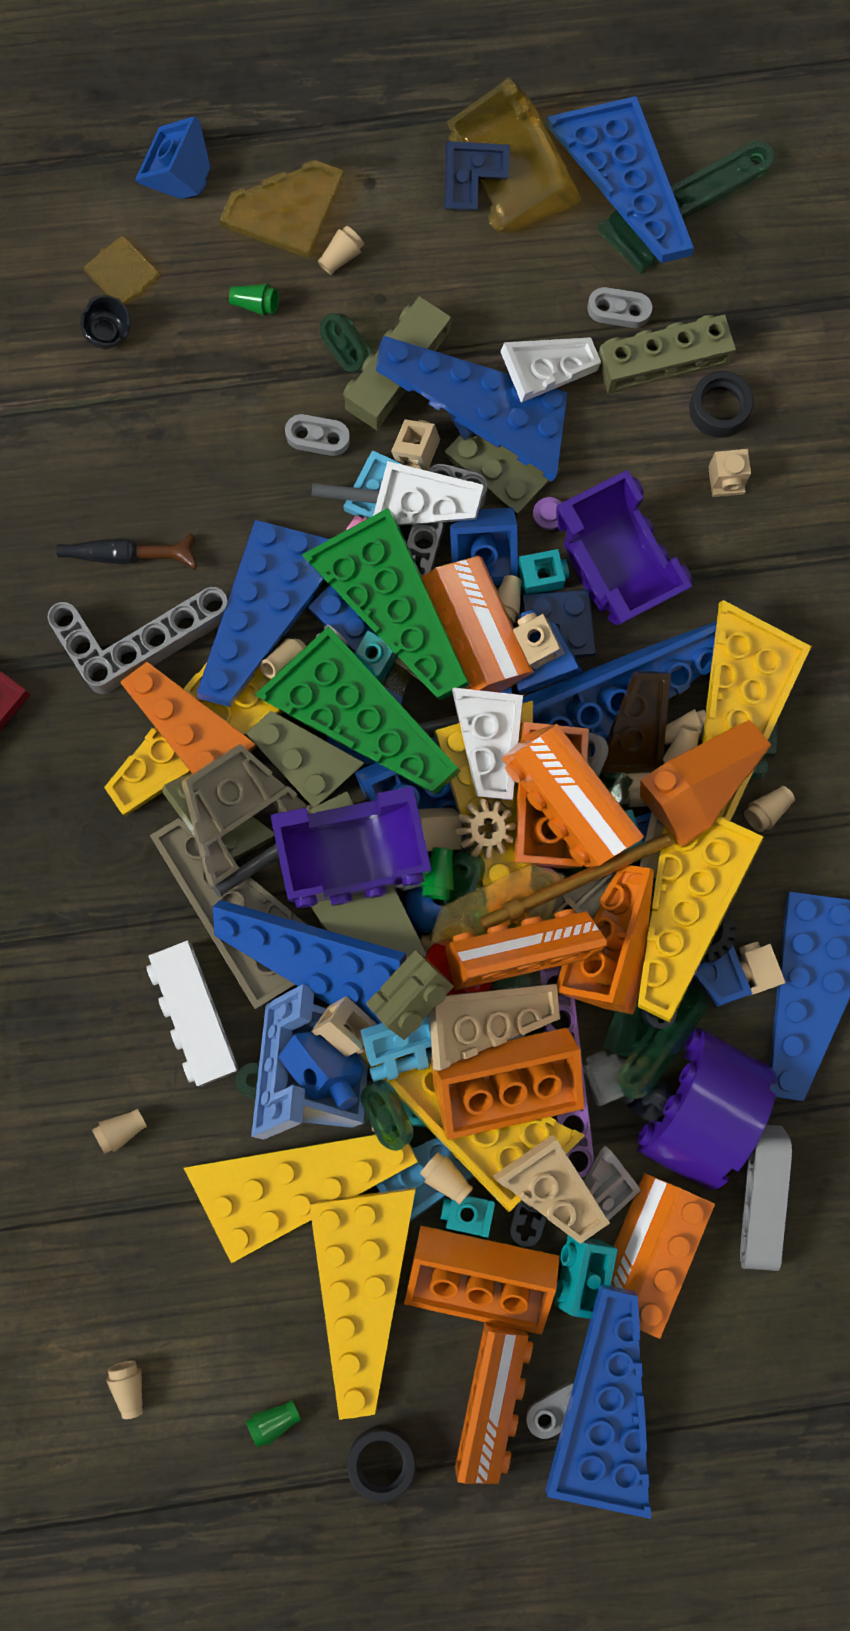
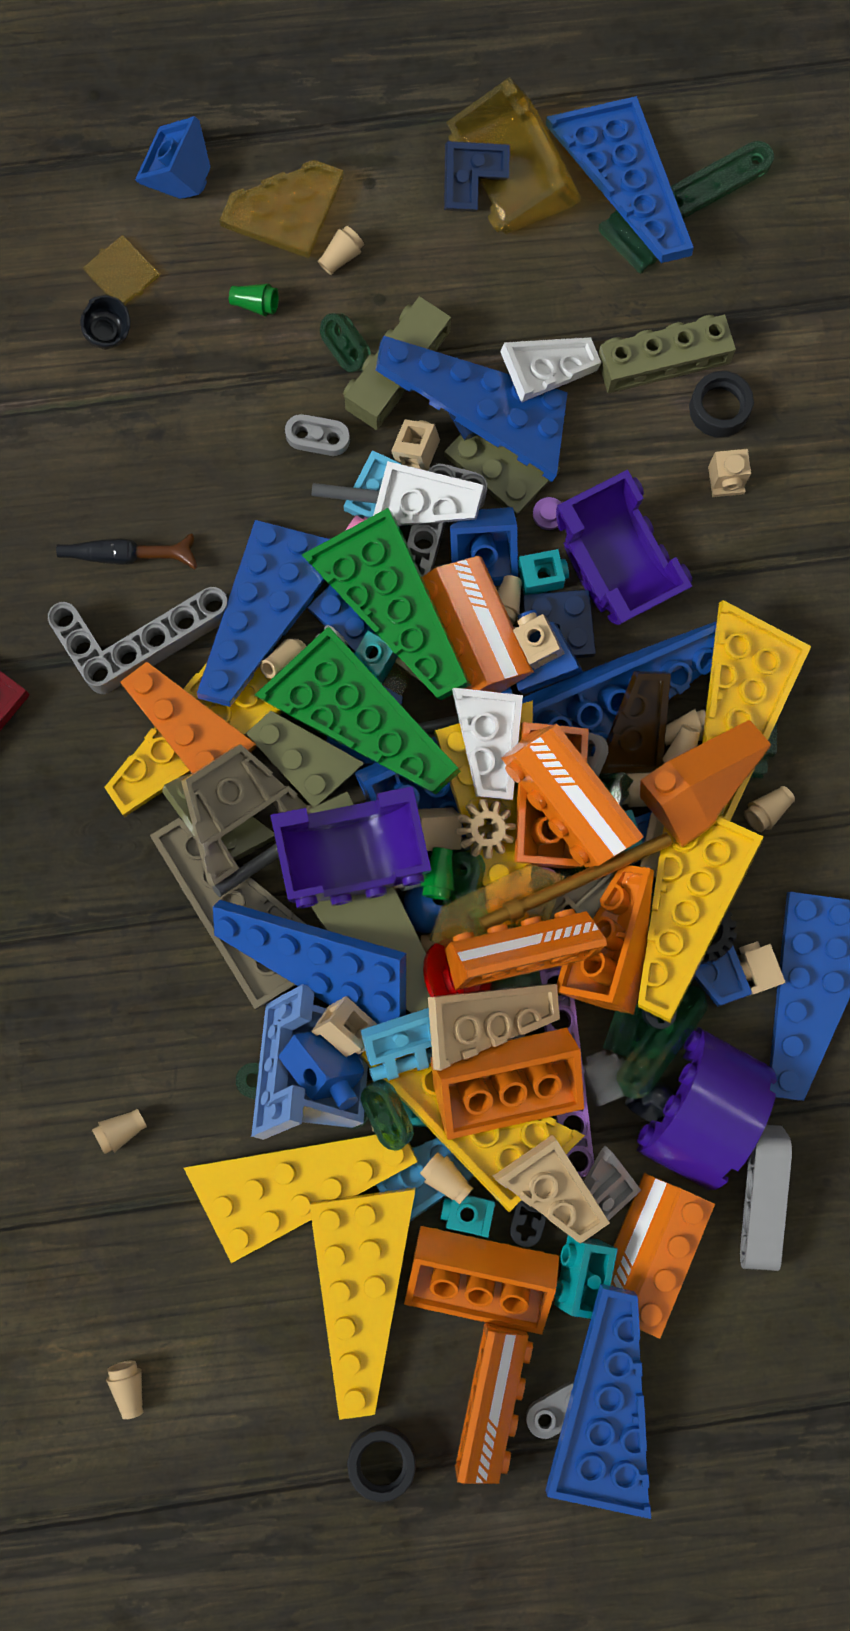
white brick [146,940,240,1087] -> none
green cone [245,1400,301,1448] -> none
olive brick [366,950,454,1040] -> none
light grey plate [587,287,652,328] -> none

